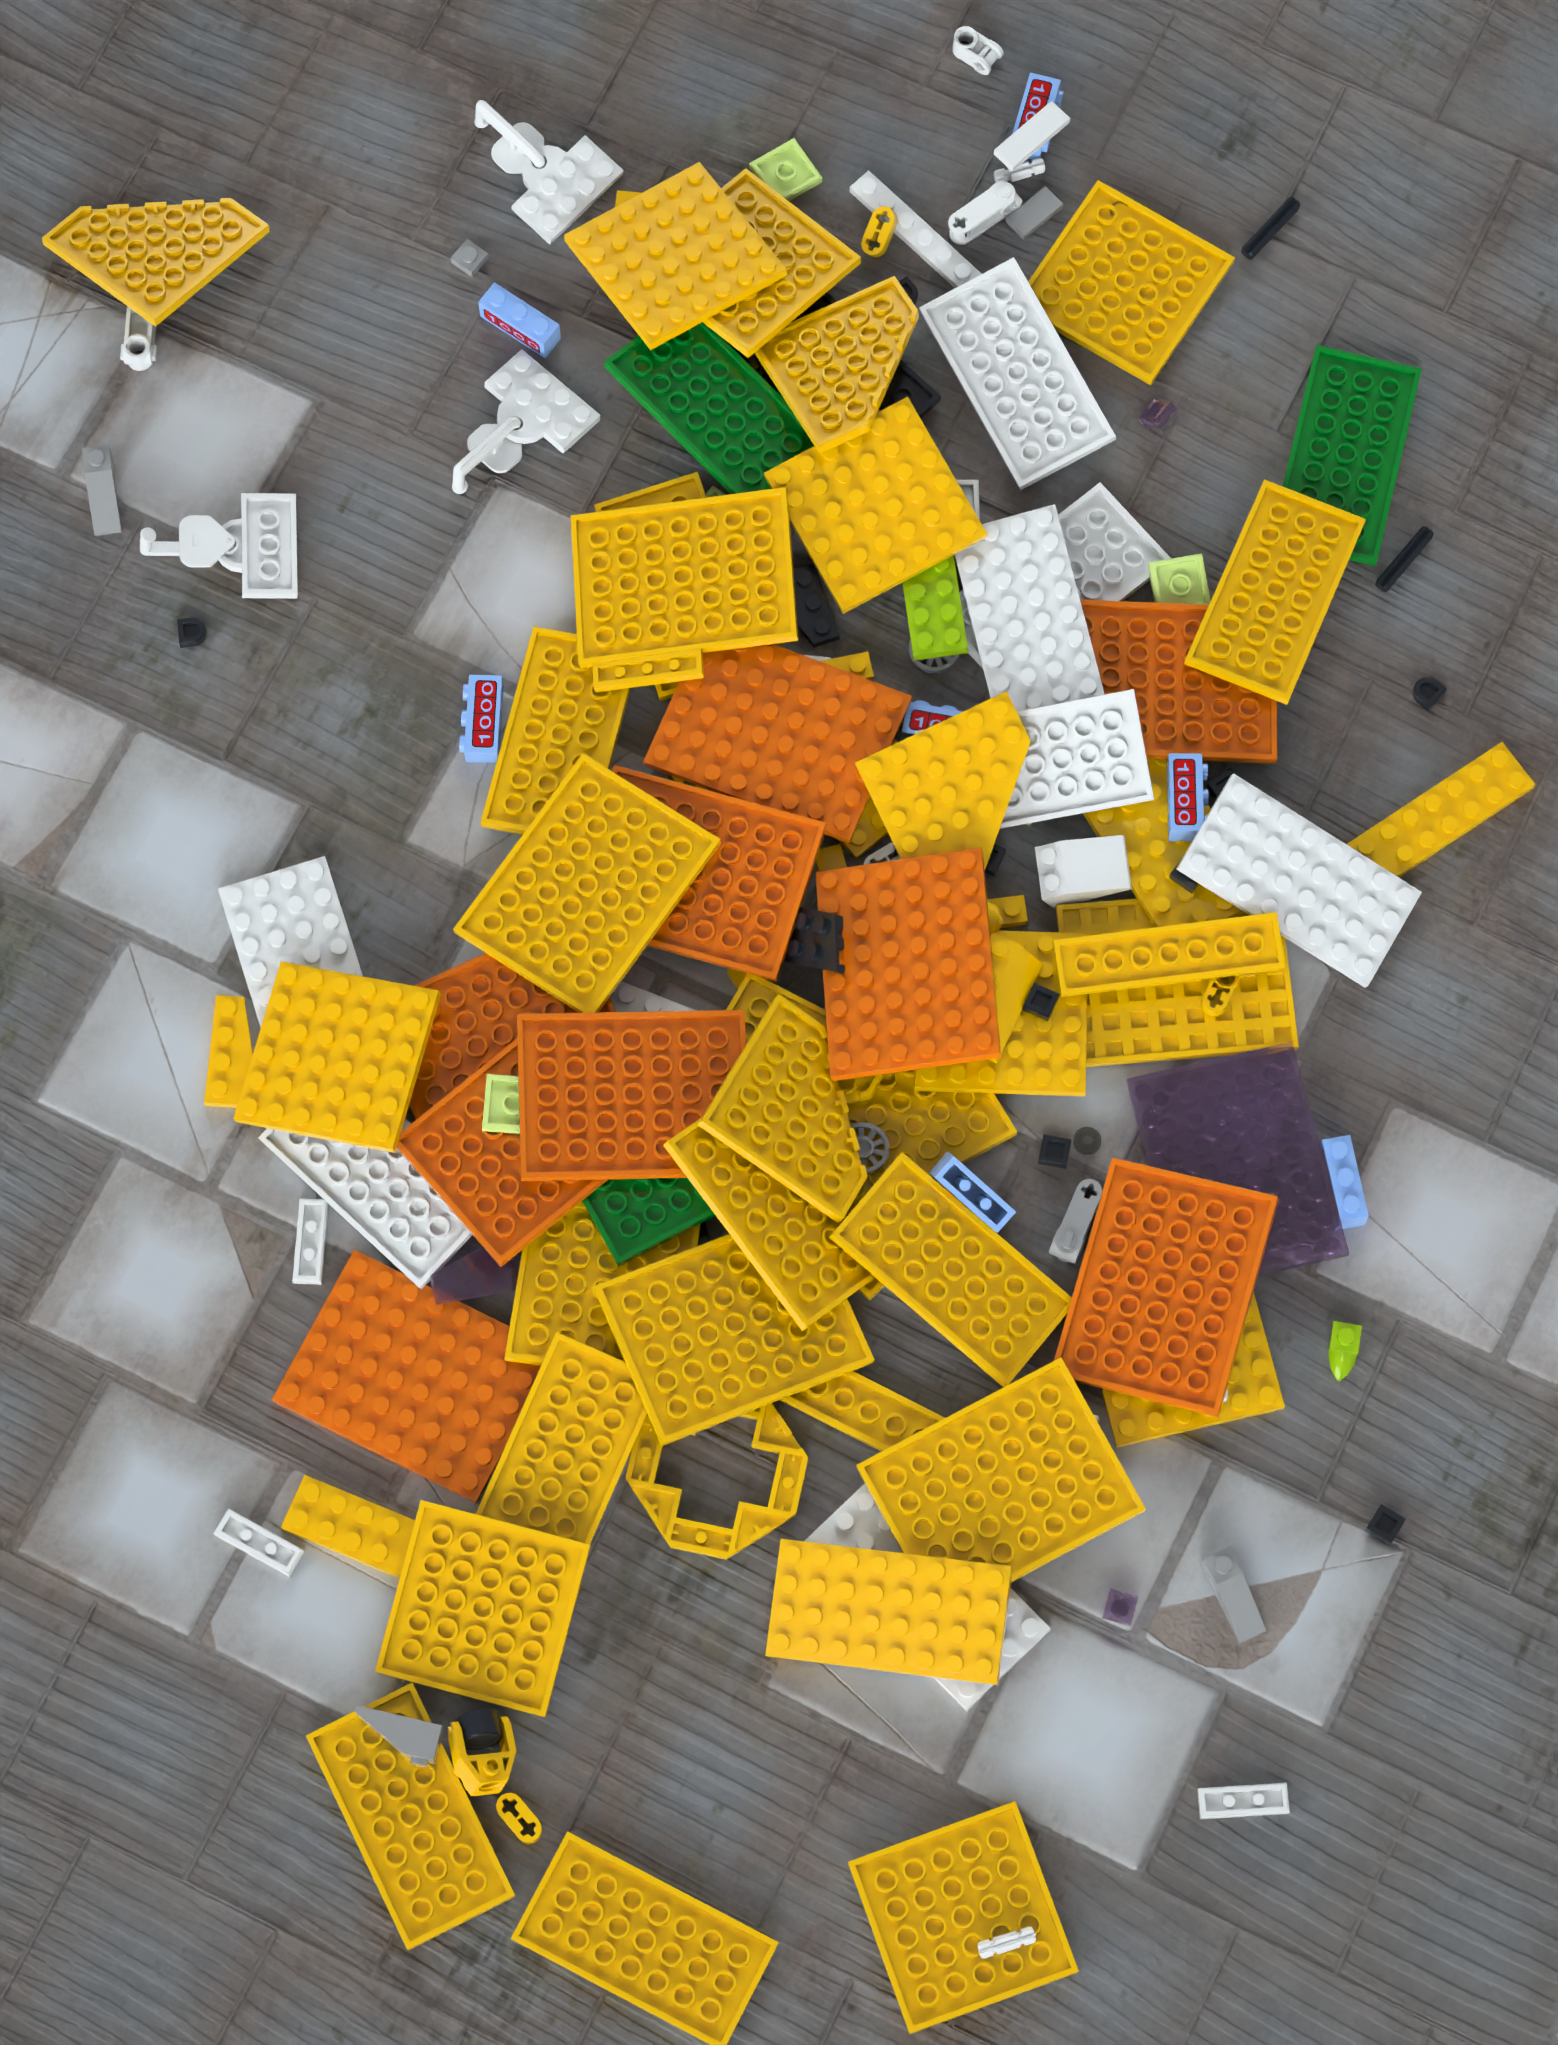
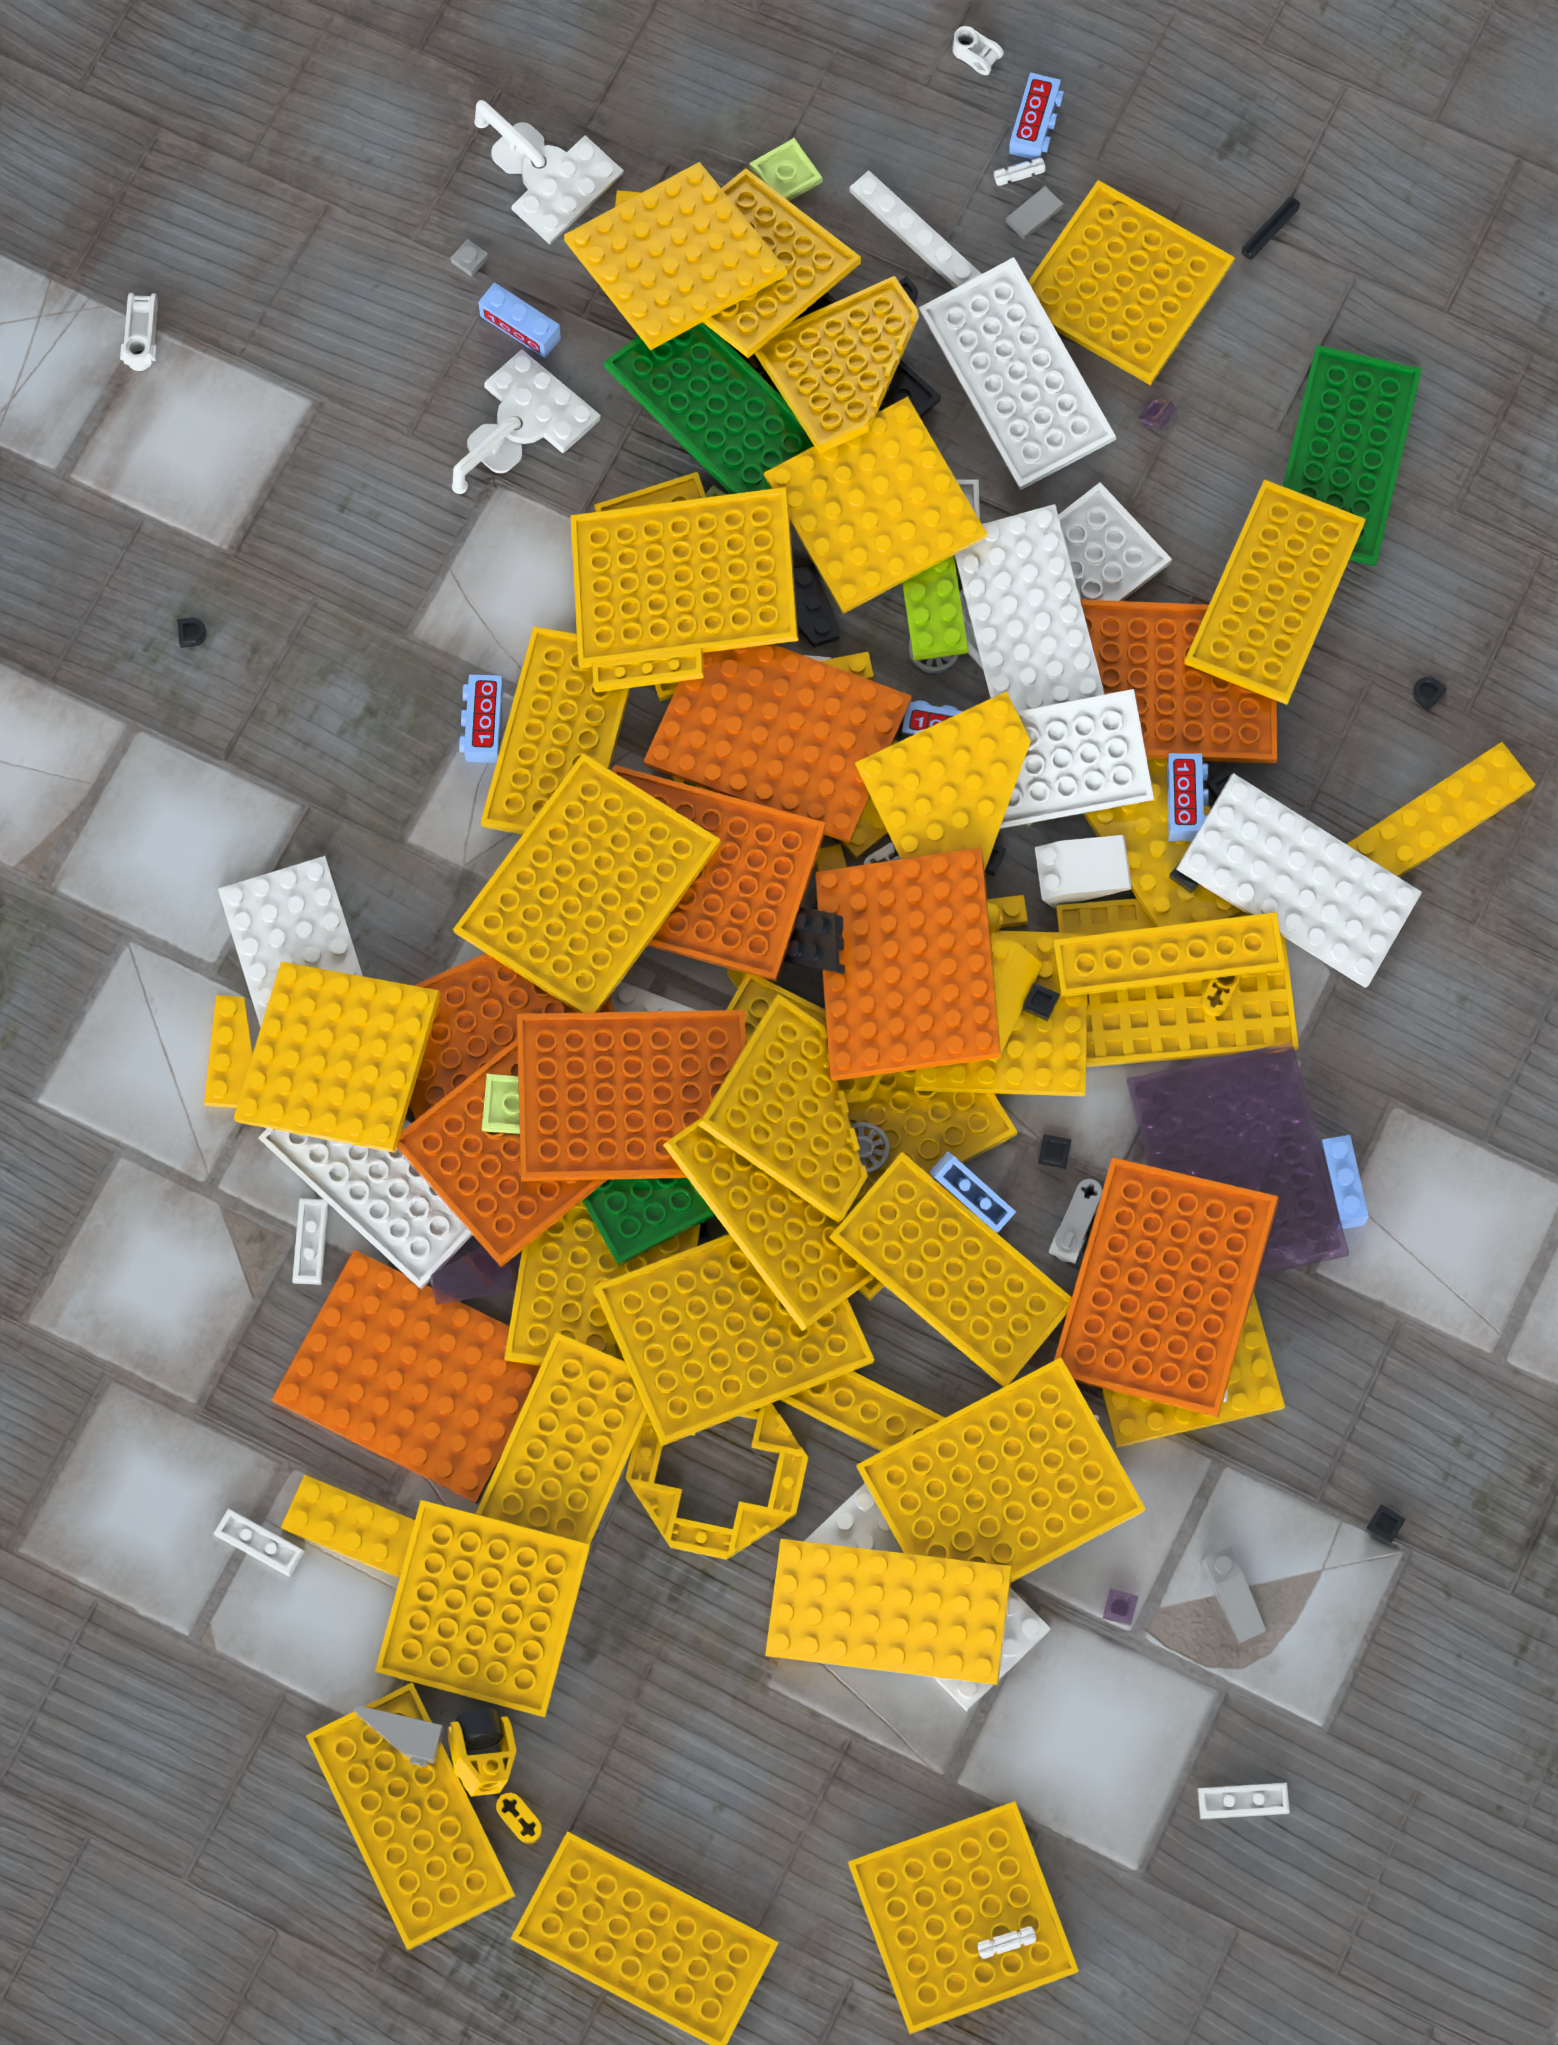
yellow plate [42,198,270,327] -> none
light grey slope [82,445,122,536] -> none
white plate [140,493,298,598] -> none
yellow beam [861,206,898,258] -> none
white piece [948,180,1022,245] -> none
white tile [994,101,1070,172] -> none
clear smoke plate [1073,1127,1101,1155] -> none
yellowish green tile [1147,553,1211,605] -> none
lime plate [1328,1321,1362,1381] -> none
black axle [1375,526,1434,592] -> none

